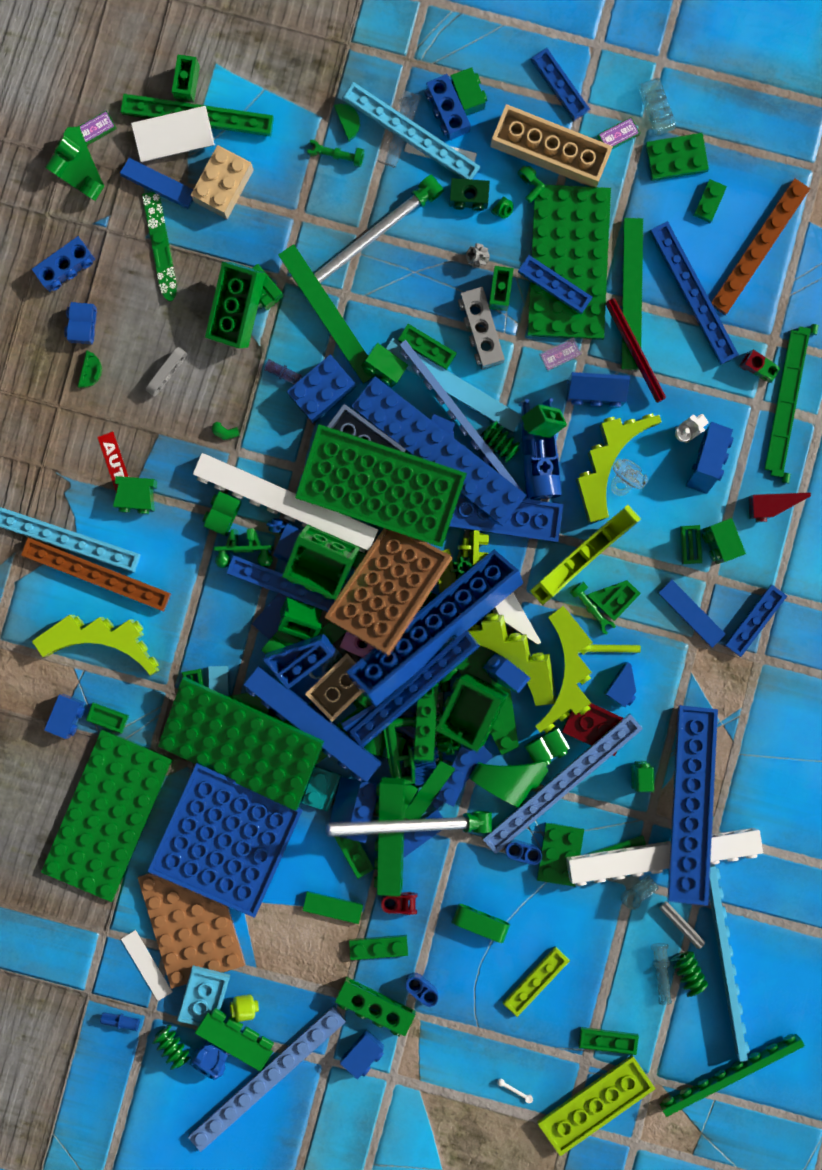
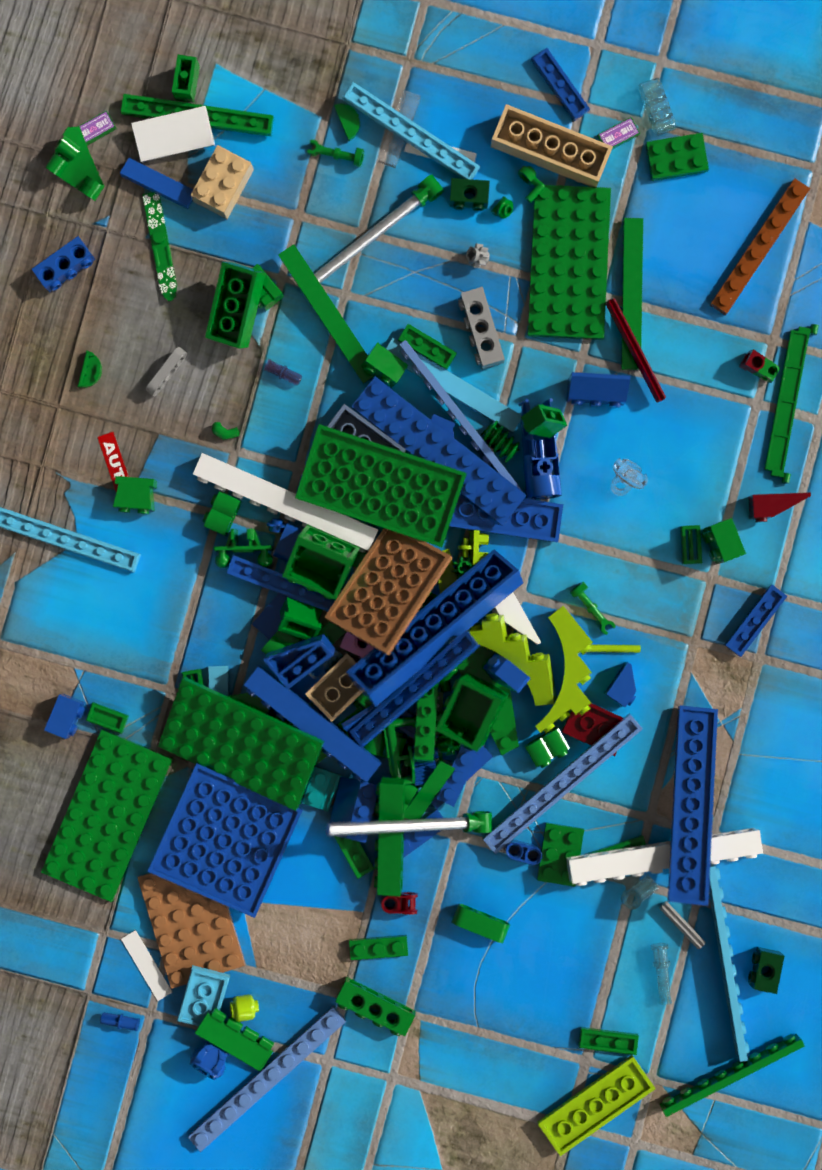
dark orange plate [21,538,171,611] -> none
lime arch [32,614,160,675] -> none
blue brick [64,302,97,345] -> none
green piece [152,1024,191,1070] -> none
blue brick [287,354,356,424] -> none
green tile [303,891,363,924] -> none
blue brick [340,1029,384,1080] -> none
blue beam [406,972,438,1007] -> none
blue brick [424,74,471,141] -> none
green brick [450,67,487,116] -> none
green panel [469,760,548,807] -> none
green brick [489,266,514,311] -> none
white hinge [497,1079,533,1103] -> none
lime tile [503,946,570,1017] -> none
blue plate [518,255,593,314] -> none
lime arch [530,505,641,605] -> none
clear tile [539,337,582,372] -> none
lime arch [576,413,661,524] -> none
green wing [587,580,641,621] -> none
green brick [631,761,654,792] -> none
blue plate [650,221,739,365] -> none
blue tile [658,580,726,648] -> none
green piece [670,951,708,997] -> none
white hips [675,414,708,443] -> none
blue wedge [686,422,734,494] -> none
green plate [693,179,727,223] -> none
none -> dark green brick [748,947,784,994]

